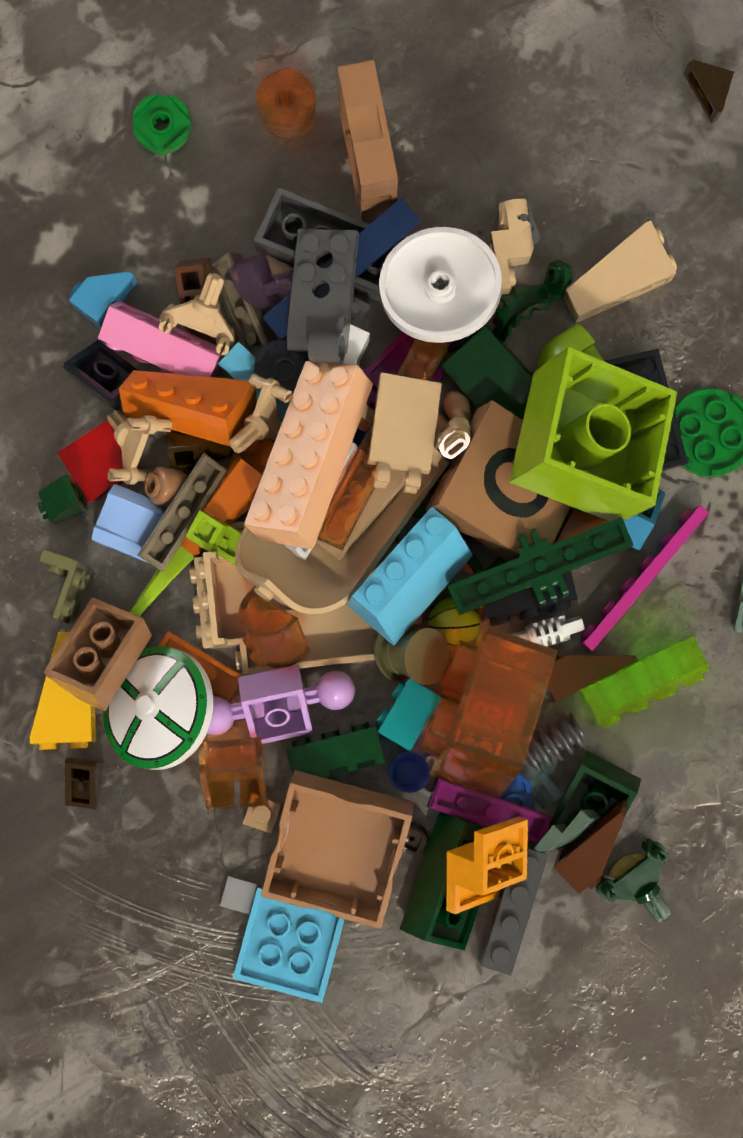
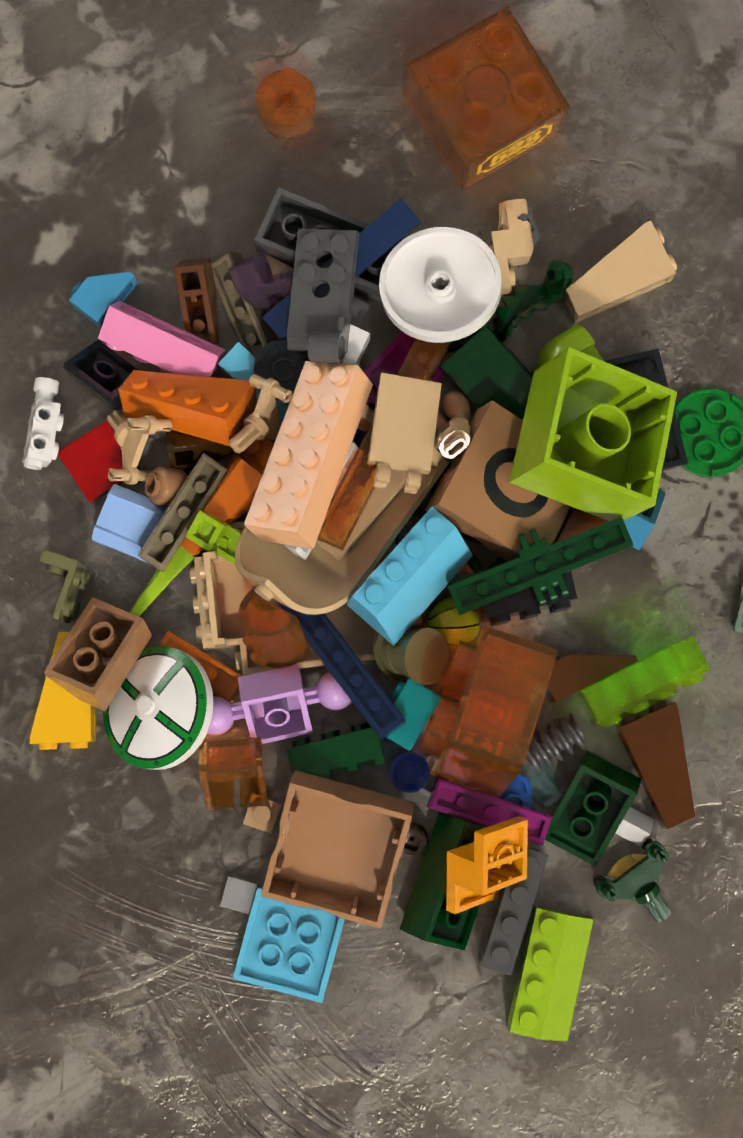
dark green slope [37,474,88,525] -> none
dark brown slope [65,758,104,809] -> none
green plate [132,94,192,156] -> none
tan axle [159,273,236,355] -> none
medium nougat tile [337,60,398,223] -> none
white hinge [499,614,585,654] -> none
sand green slope [535,809,601,852] -> none
reddish brown slope [553,800,628,894] -> none
dark pink plate [580,505,709,652] -> none
dark brown slope [684,60,734,123] -> none
none -> white brick [22,377,64,470]
none -> dark blue tile [275,600,407,741]
none -> clear orange brick [402,6,570,190]
none -> lime slope [507,905,594,1041]
none -> reddish brown slope [616,699,695,829]
none -> white slope [616,807,654,847]

